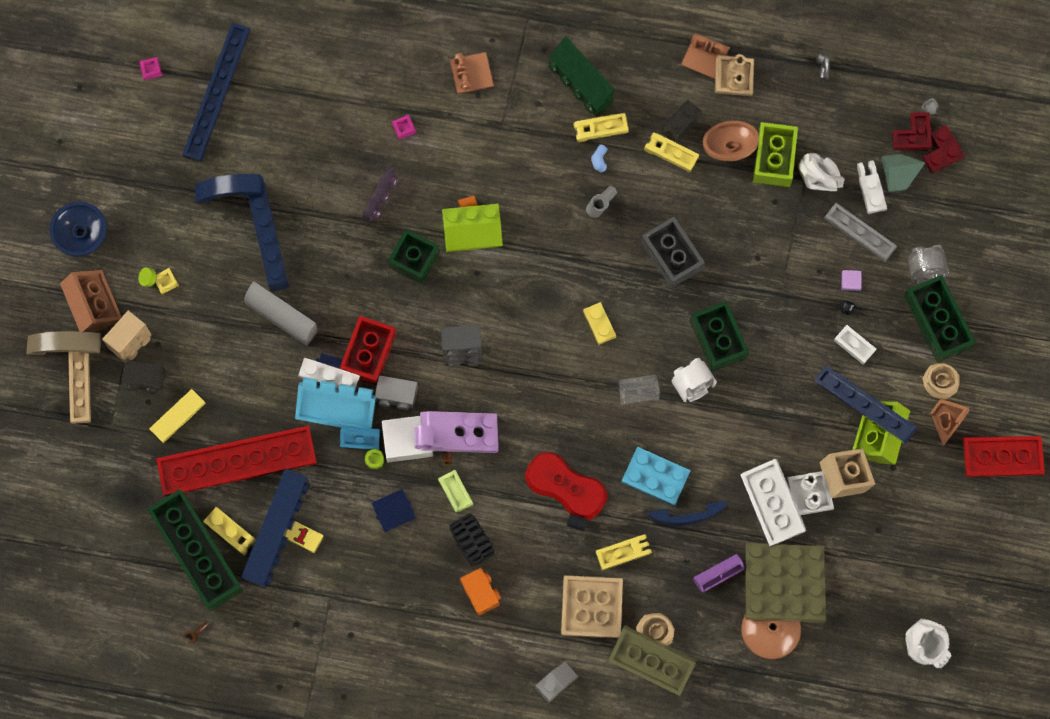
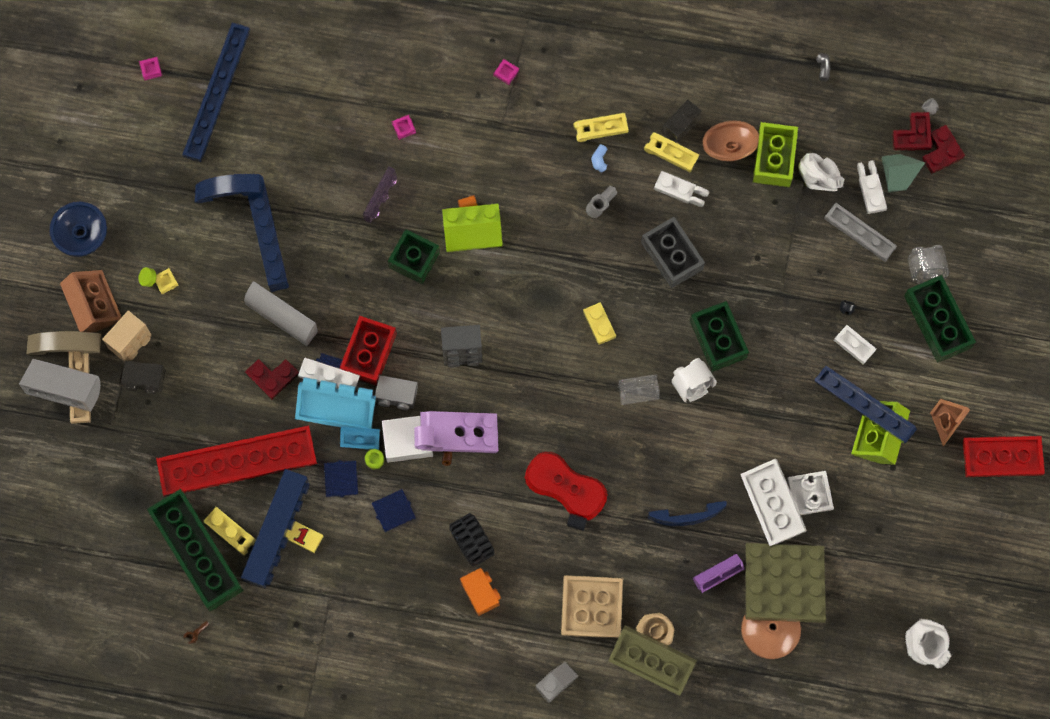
light yellow tile [149,389,206,443] -> none
yellowish green tile [438,470,473,513] -> none
nougat hinge [450,52,494,94] -> none
dark green slope [548,36,615,117] -> none
light yellow hinge [596,534,652,570] -> none
medium azure plate [621,447,691,506] -> none
nougat hinge [681,34,729,79] -> none
tan plate [715,54,754,96] -> none
tan brick [819,448,875,498] -> none
lavender tile [841,270,861,291] -> none
tan hat [923,363,960,400] -> none
none -> light grey brick [19,359,101,412]
none -> dark red plate [245,359,299,400]
none -> clear blue piece [324,460,358,498]
none -> dark pink tile [494,59,519,85]
none -> white hinge [654,171,709,207]

